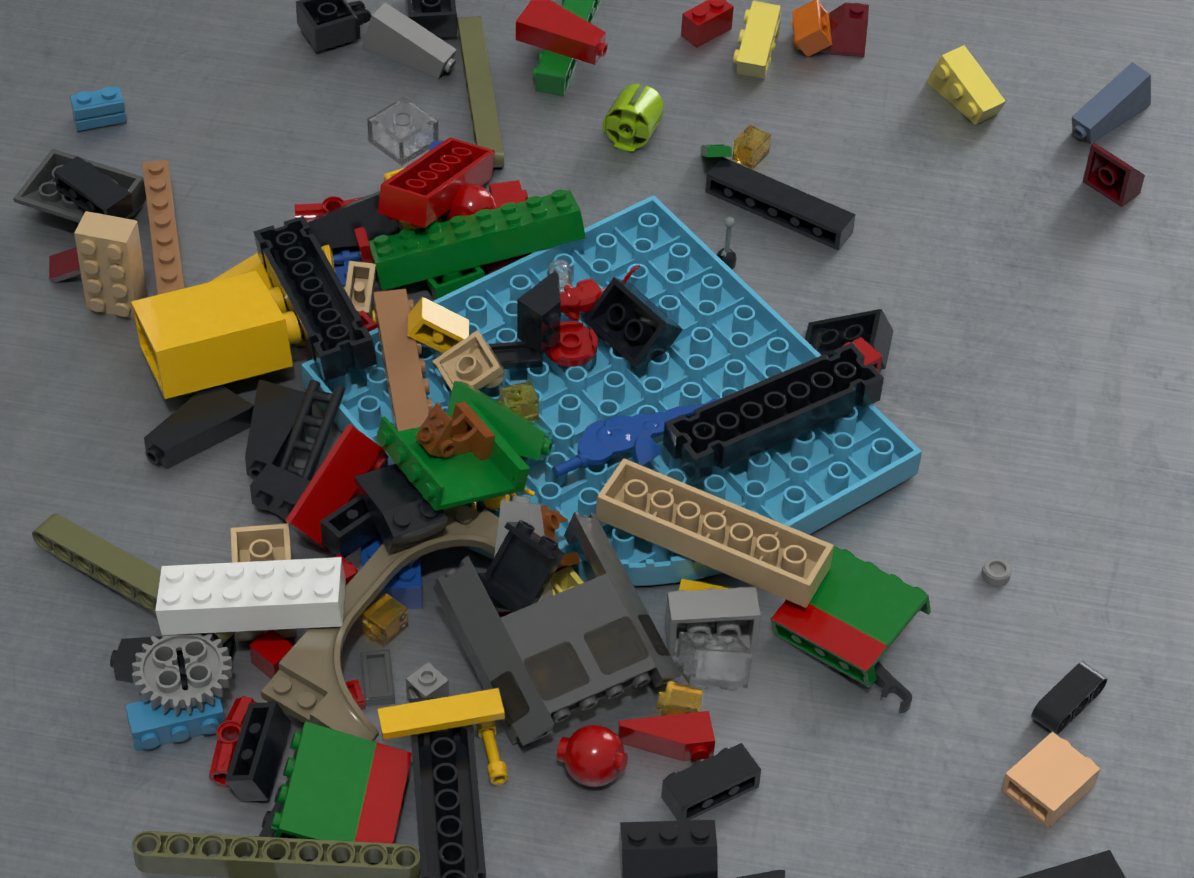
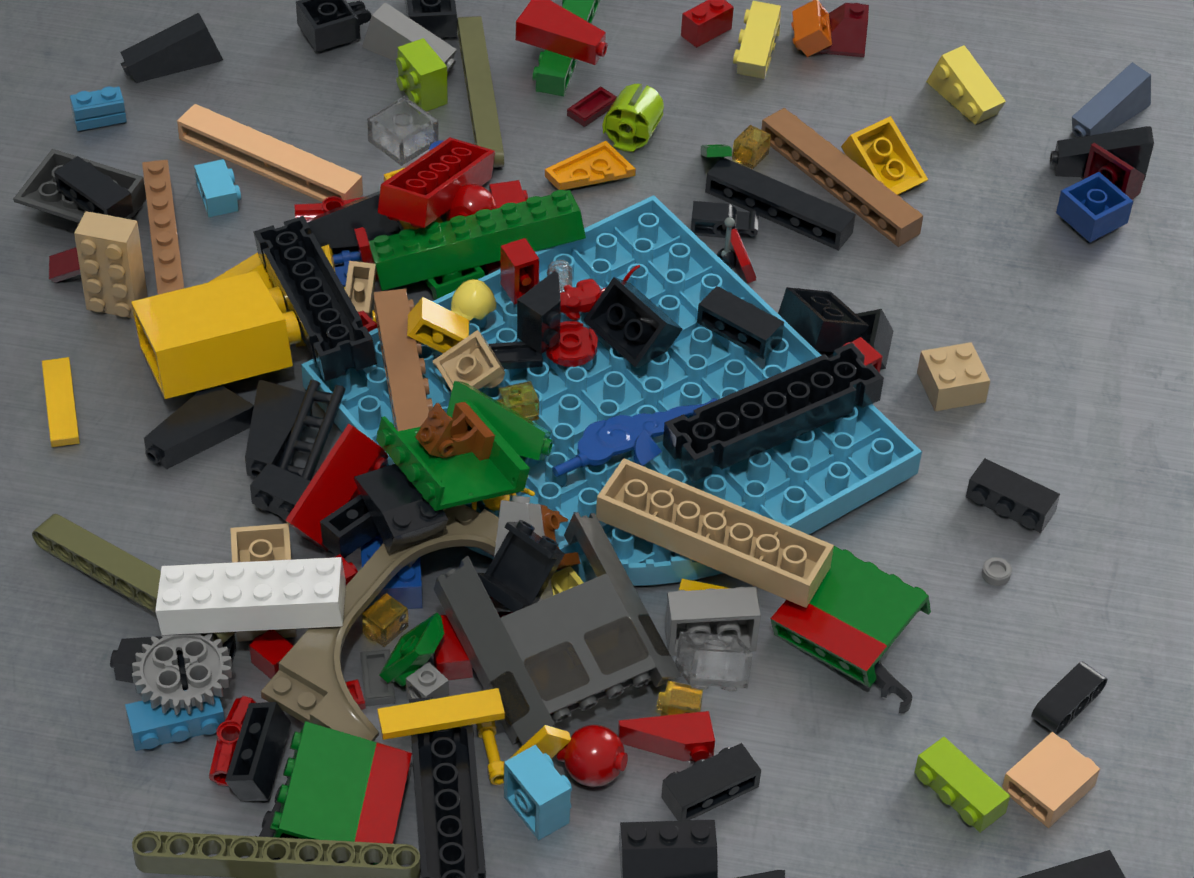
none -> yellow tile [42,357,80,447]
none -> black slope [120,13,223,83]
none -> light nougat brick [177,104,363,202]
none -> medium azure brick [194,159,241,217]
none -> green slope [379,612,444,687]
none -> lime brick [396,38,448,113]
none -> red brick [430,615,473,680]
none -> light yellow hair [451,279,496,321]
none -> red brick [501,238,539,305]
none -> medium azure brick [504,745,572,841]
none -> yellow tile [509,725,571,759]
none -> light orange wing [545,141,636,190]
none -> dark red tile [567,86,617,127]
none -> black piece [691,201,759,238]
none -> black brick [697,286,784,359]
none -> red tile [731,229,757,283]
none -> medium nougat brick [760,108,923,247]
none -> black slope [778,287,869,354]
none -> yellow slope [841,116,929,195]
none -> lime brick [914,736,1010,833]
none -> tan brick [917,342,990,411]
none -> black brick [966,458,1060,533]
none -> black slope [1050,126,1154,181]
none -> blue brick [1056,172,1133,242]

